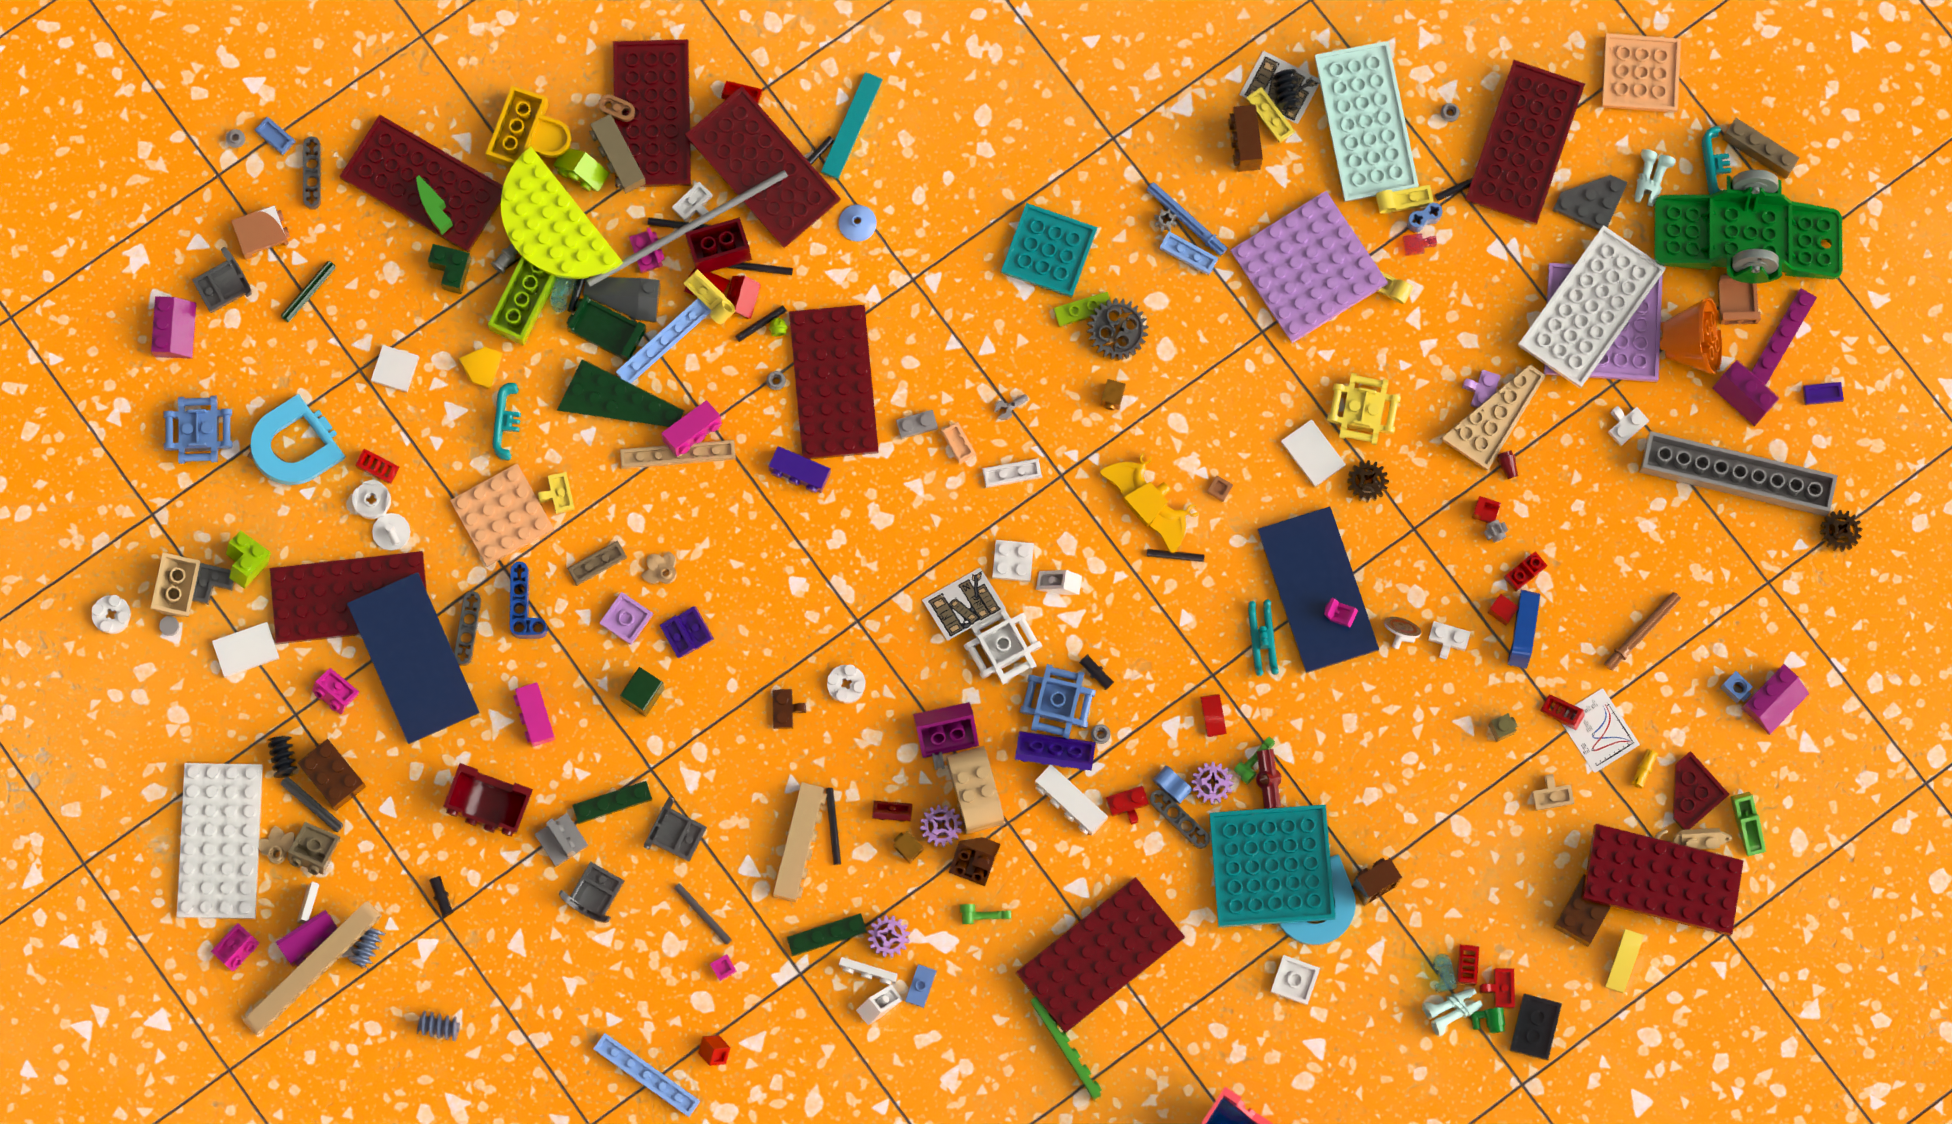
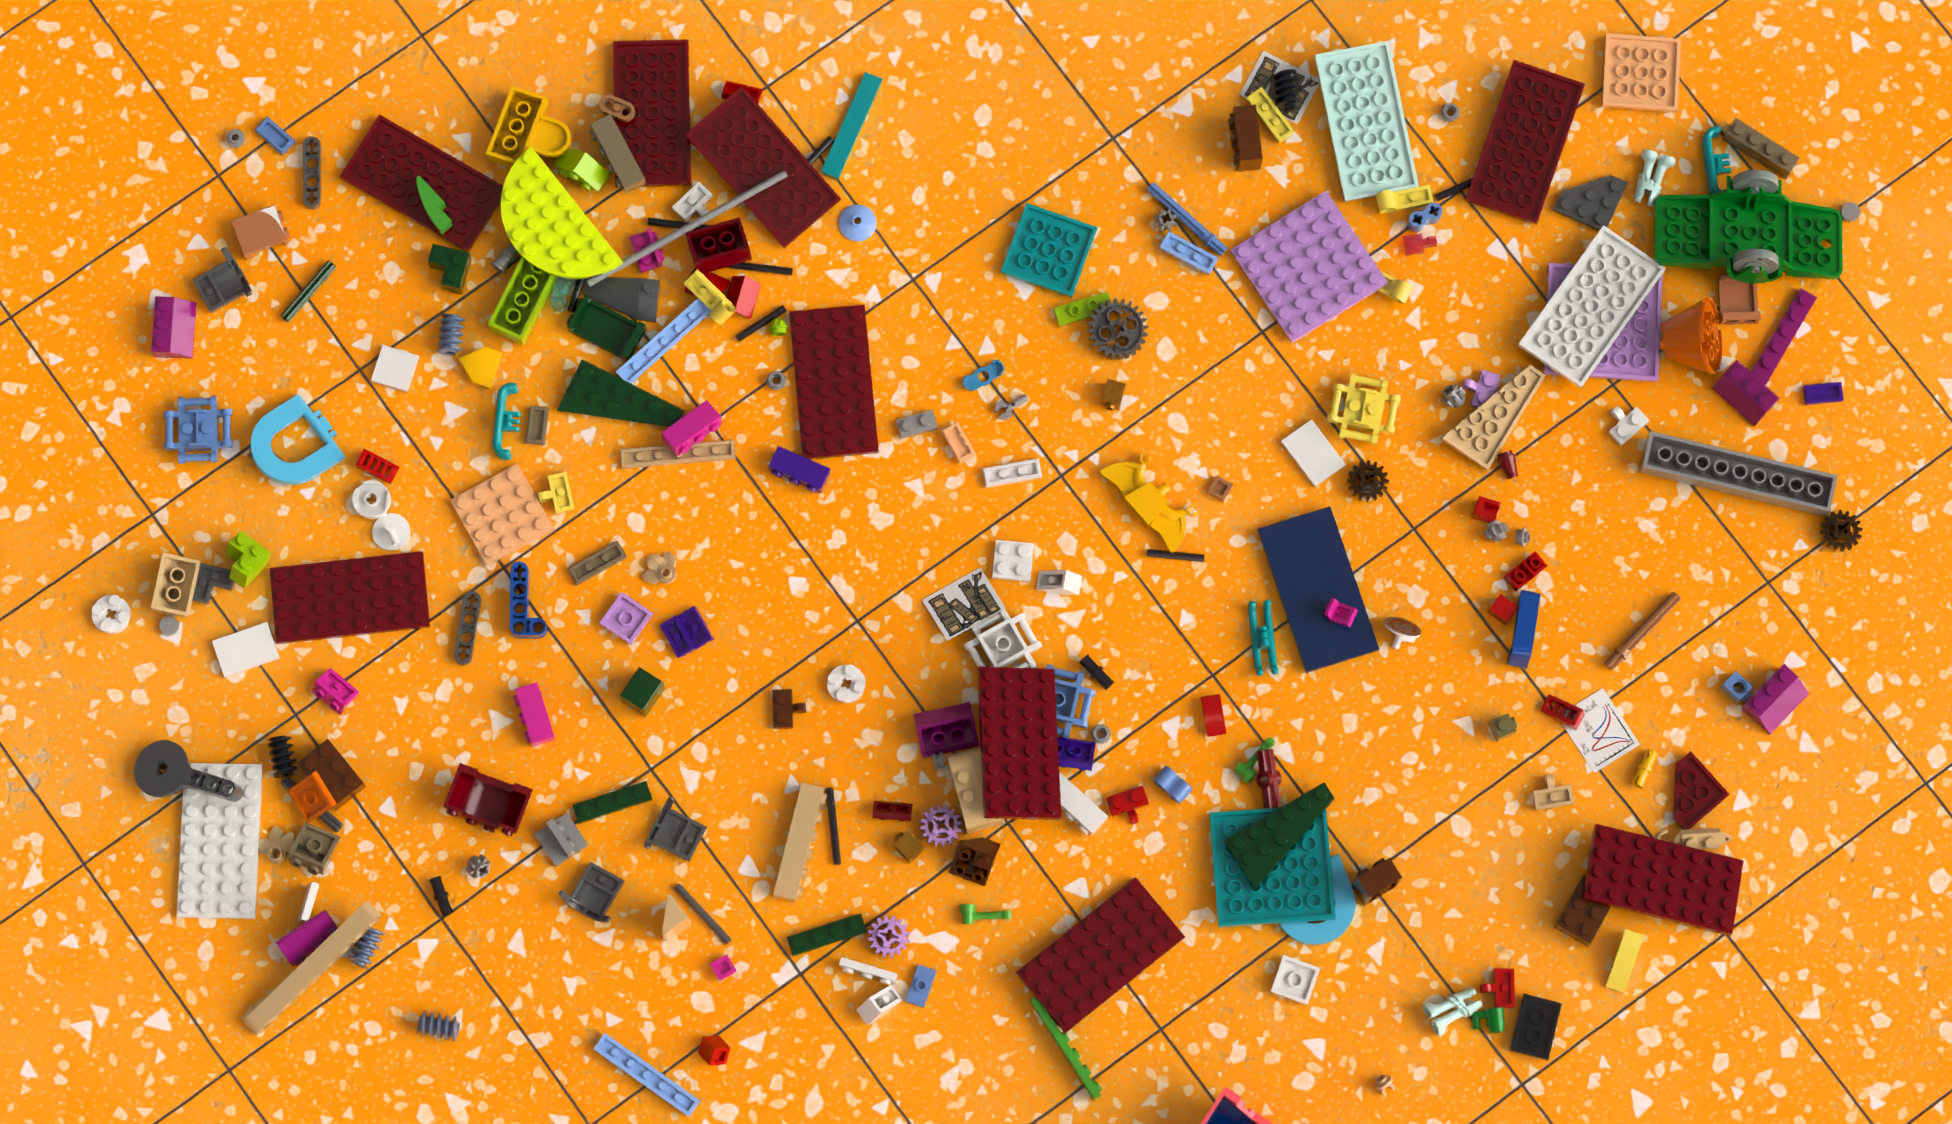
dark pink bracket [211,923,260,971] -> none
dark blue tile [347,572,480,744] -> none
dark grey beam [1150,790,1210,849] -> none
lavender gear [1191,762,1234,805] -> none
white plate [1428,621,1471,660] -> none
clear light blue leg [1433,954,1457,993] -> none
red slope [1456,944,1479,985] -> none
bright green slope [1730,792,1766,856] -> none
none -> dark grey beam [134,740,243,802]
none -> orange tile [287,771,337,824]
none -> sand blue piece [438,314,465,356]
none -> light grey gear [466,854,491,879]
none -> dark tan tile [526,406,550,446]
none -> tan slope [662,895,691,942]
none -> dark azure piece [963,360,1005,391]
none -> dark red plate [977,667,1062,820]
none -> dark green wing [1225,782,1334,890]
none -> tan plate [1374,1075,1395,1097]
none -> light grey gear [1442,384,1466,408]
none -> light grey plate [1515,527,1530,547]
none -> light grey tile [1840,202,1860,222]

